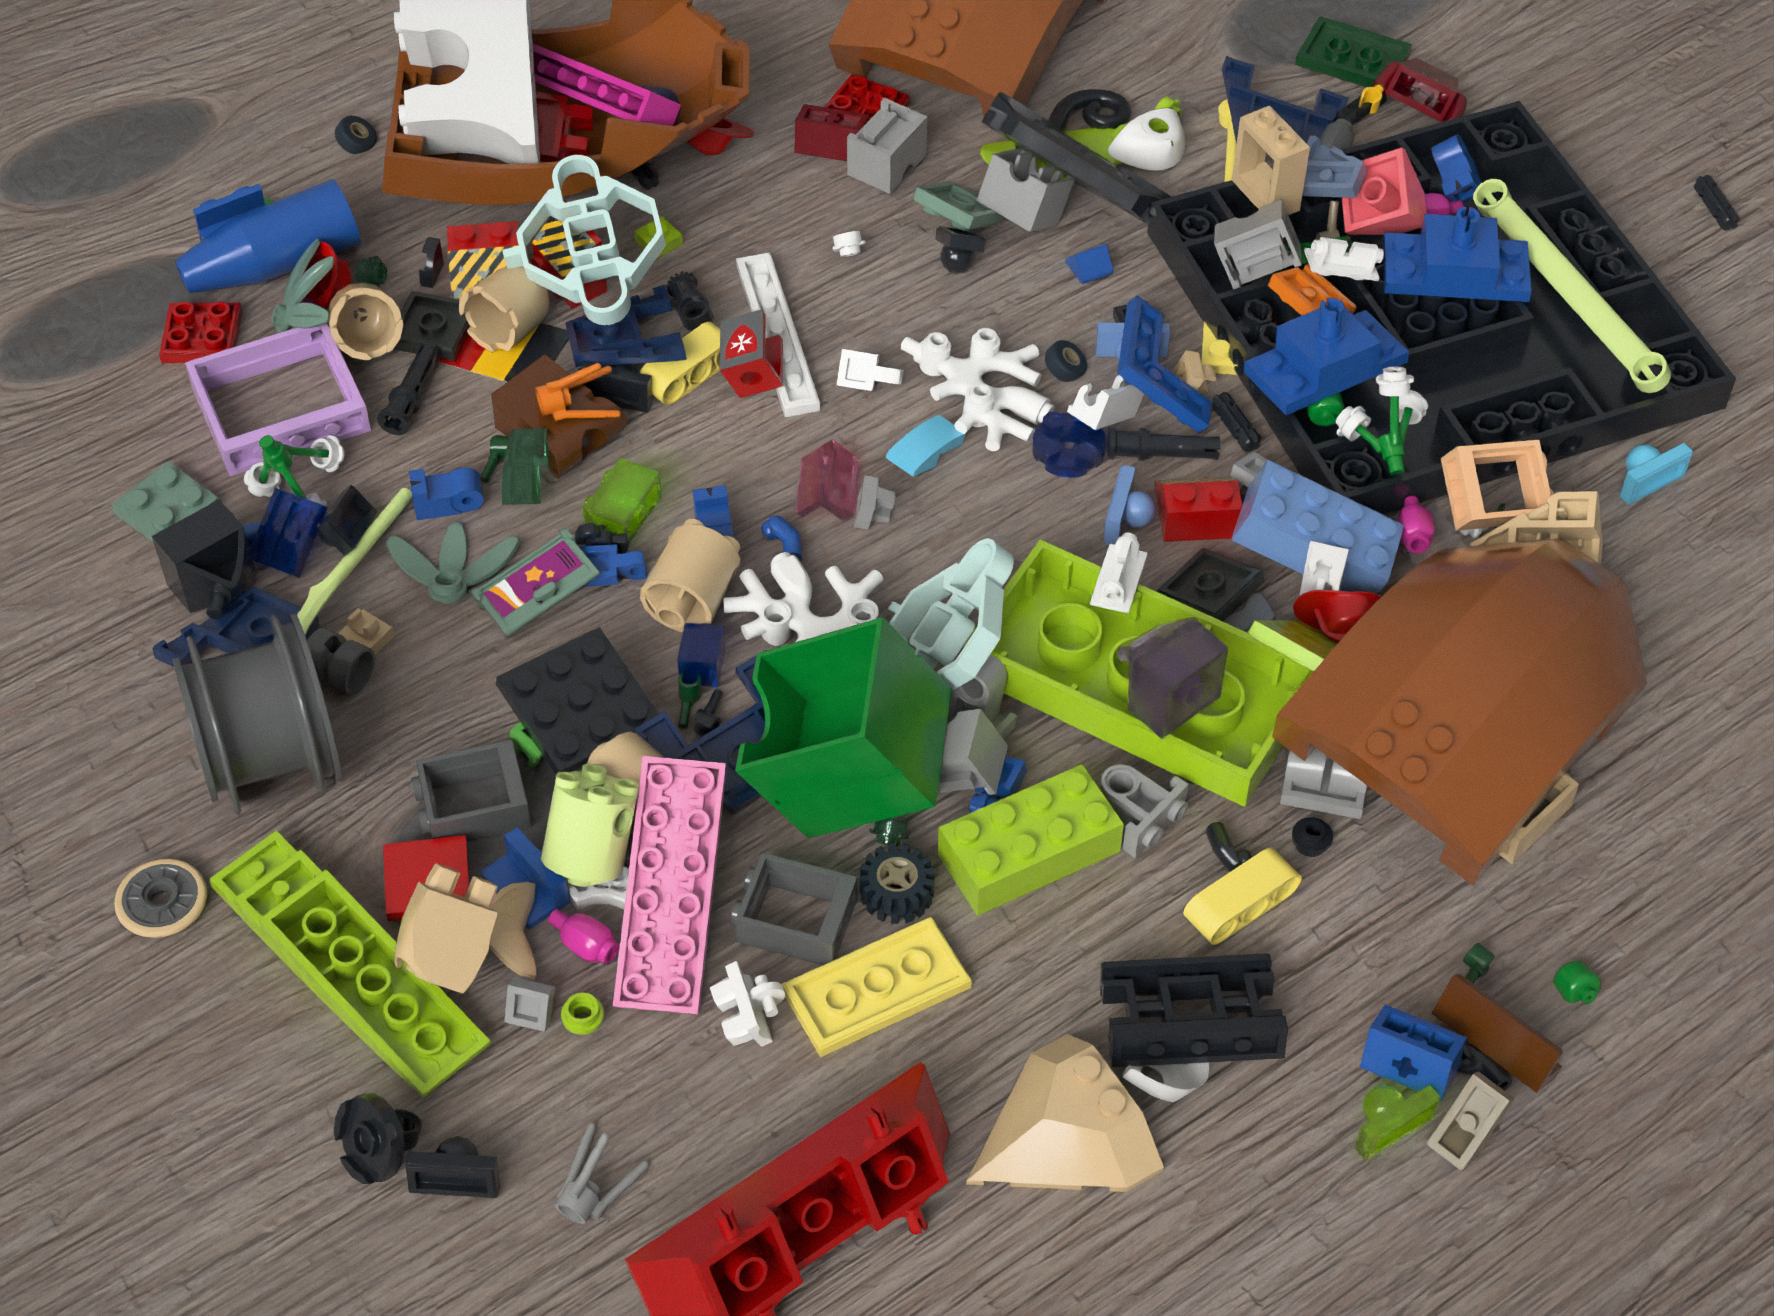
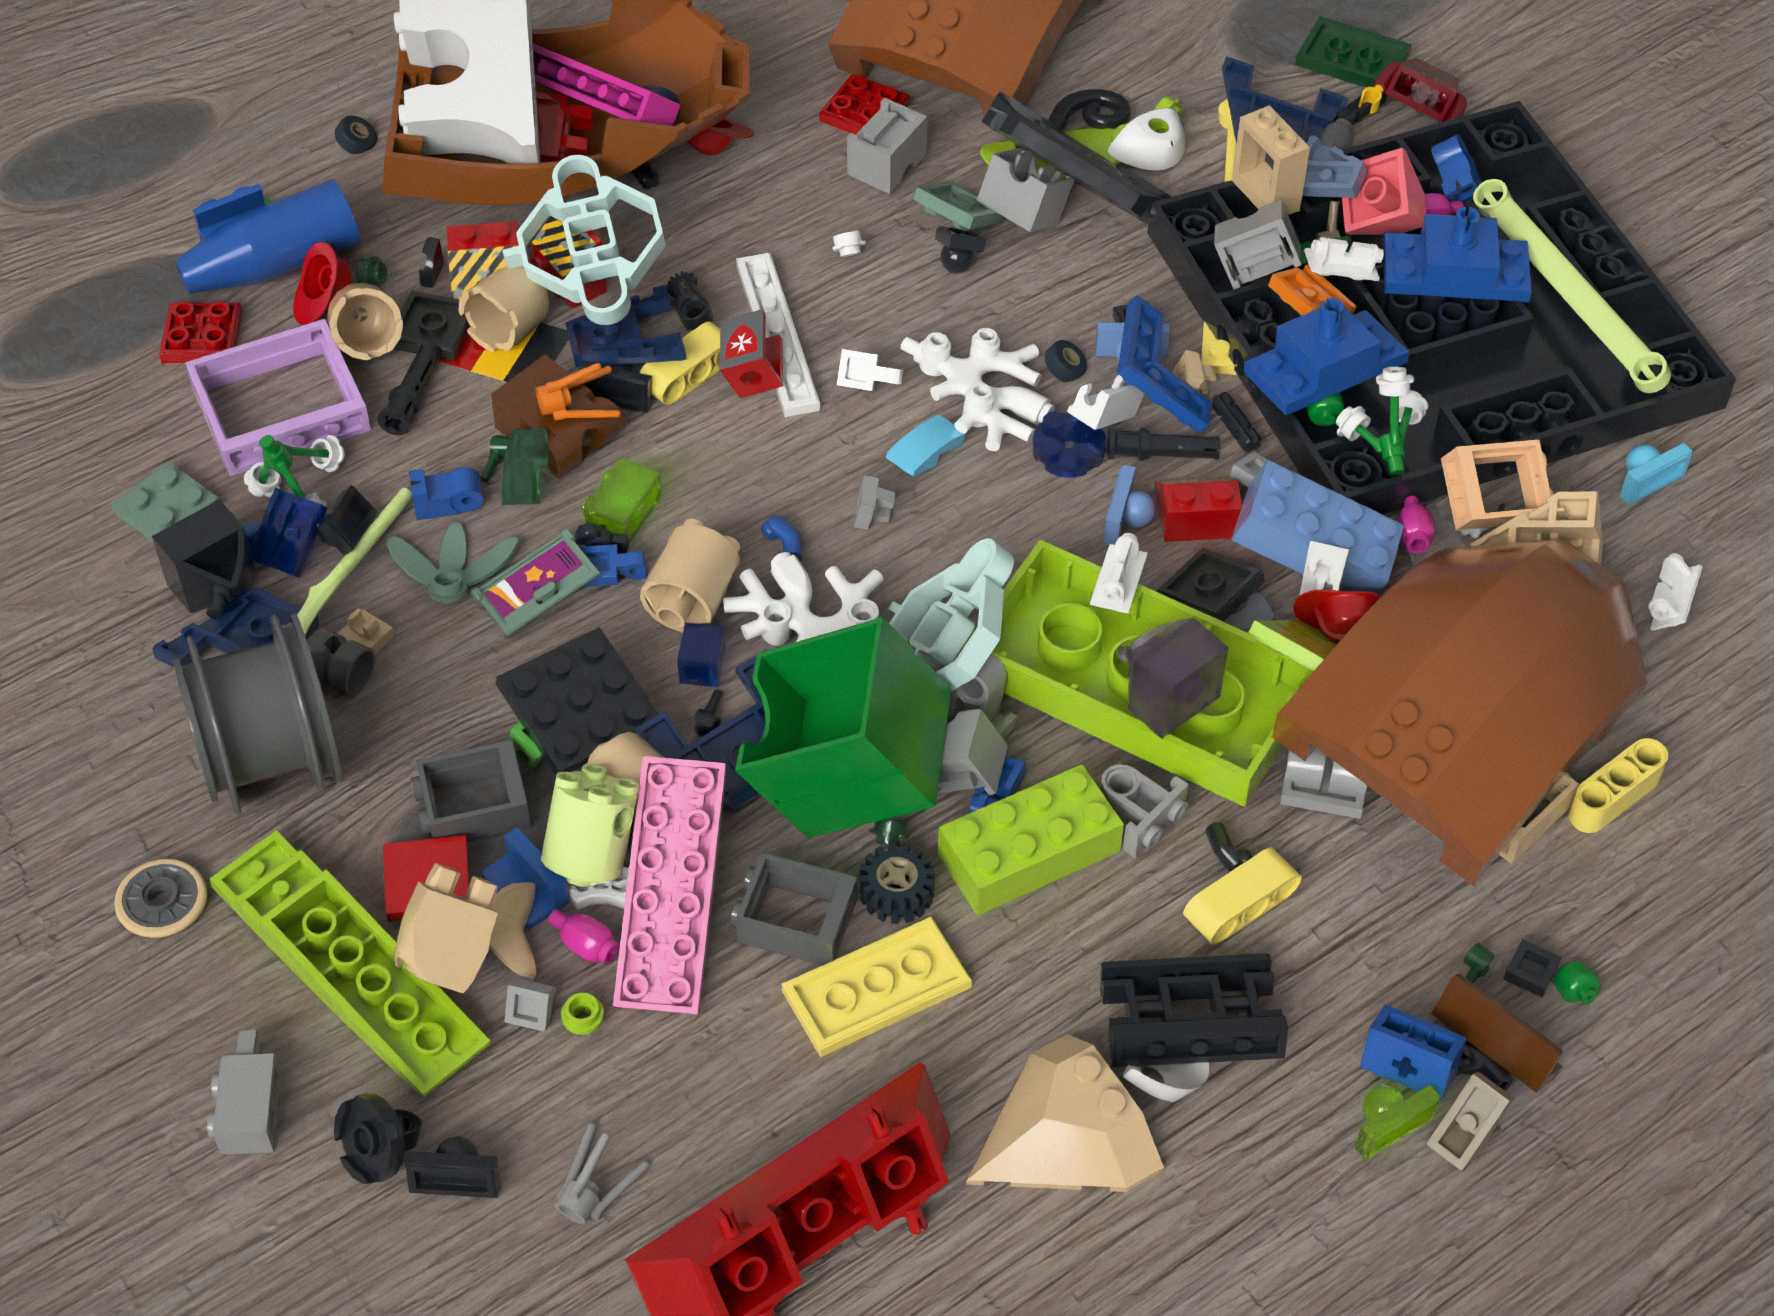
sand green plant [271,238,334,334] -> none
lime plate [634,216,683,260] -> none
dark green hand [678,673,702,729] -> none
blue leg [692,485,734,538] -> none
white hips [710,961,785,1047] -> none
dark red hinge [794,104,869,161] -> none
clear pink panel [795,439,859,521] -> none
blue slope [1066,244,1113,285] -> none
black plate [1292,817,1333,857] -> none
black axle [1694,174,1740,231] -> none
none -> light grey hinge [207,1030,281,1155]
none -> black plate [1503,939,1562,998]
none -> light yellow beam [1568,738,1668,833]
none -> white hinge [1649,553,1703,631]

